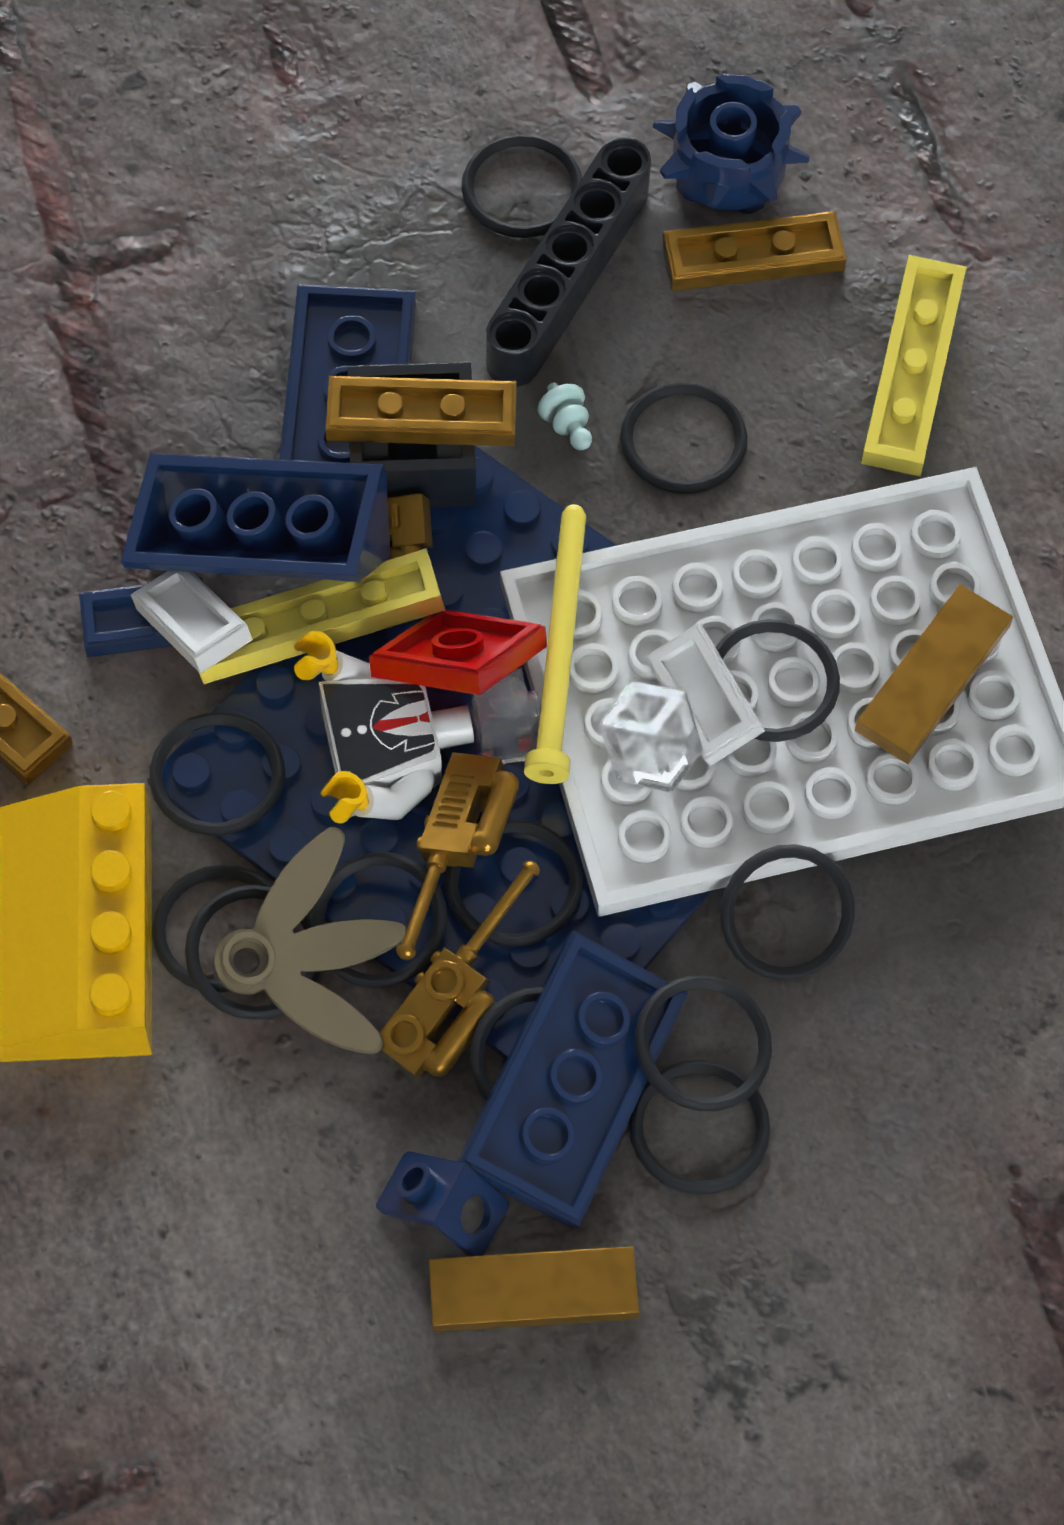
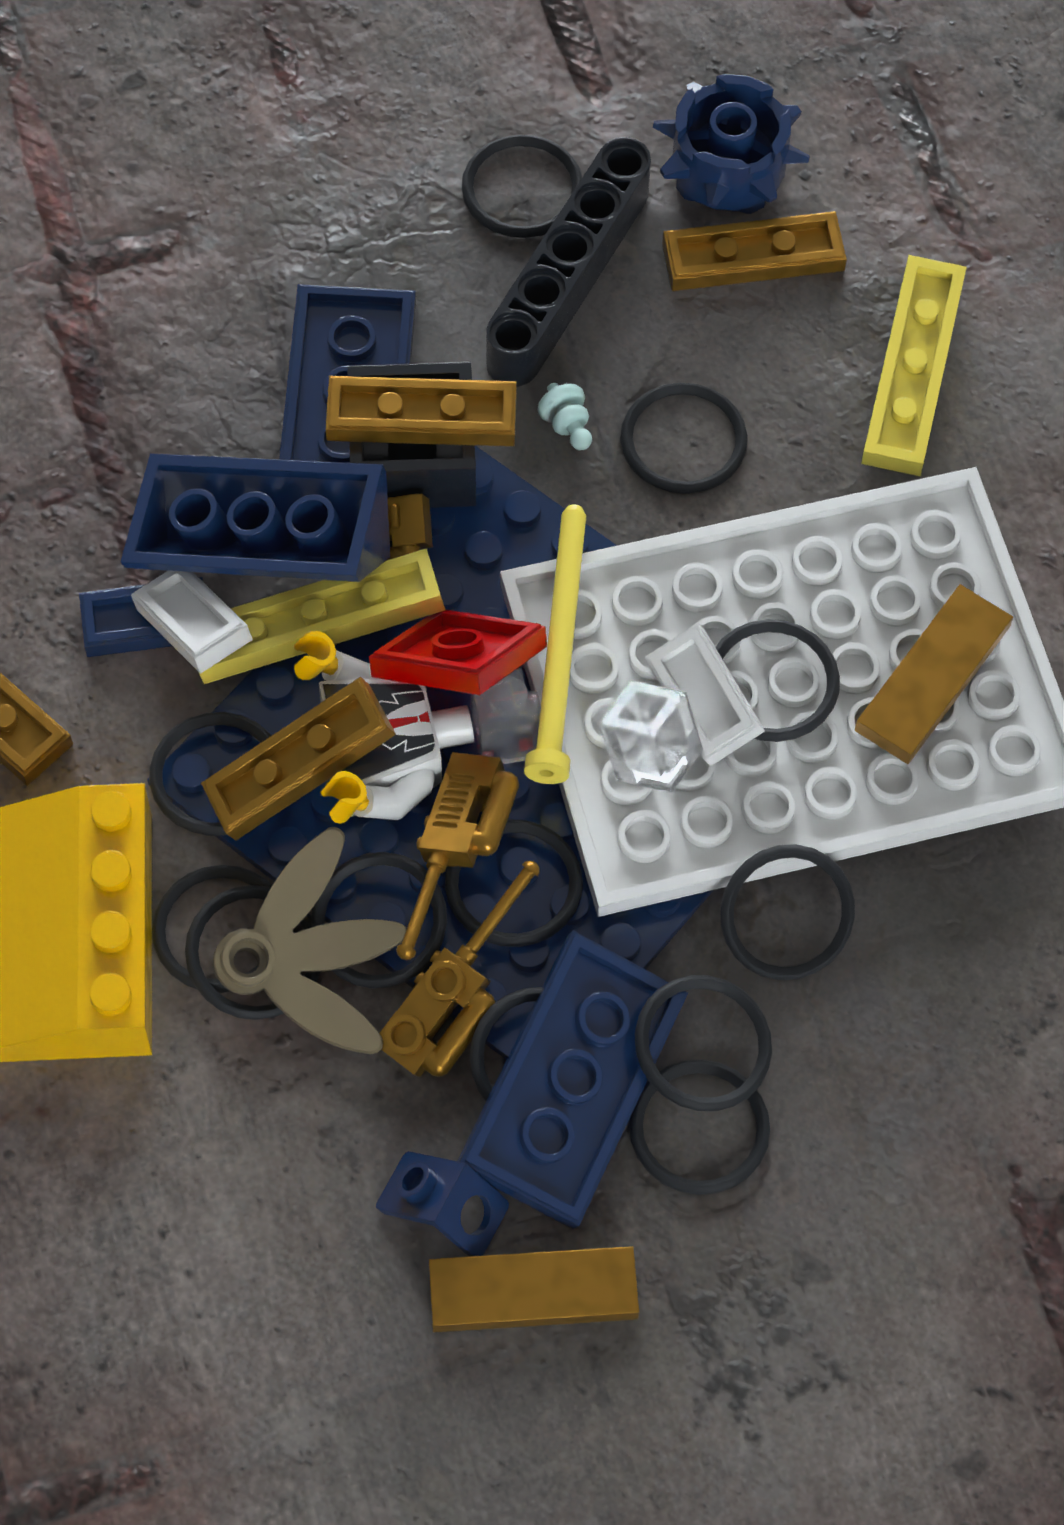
none -> pearl gold tile [201,677,396,840]

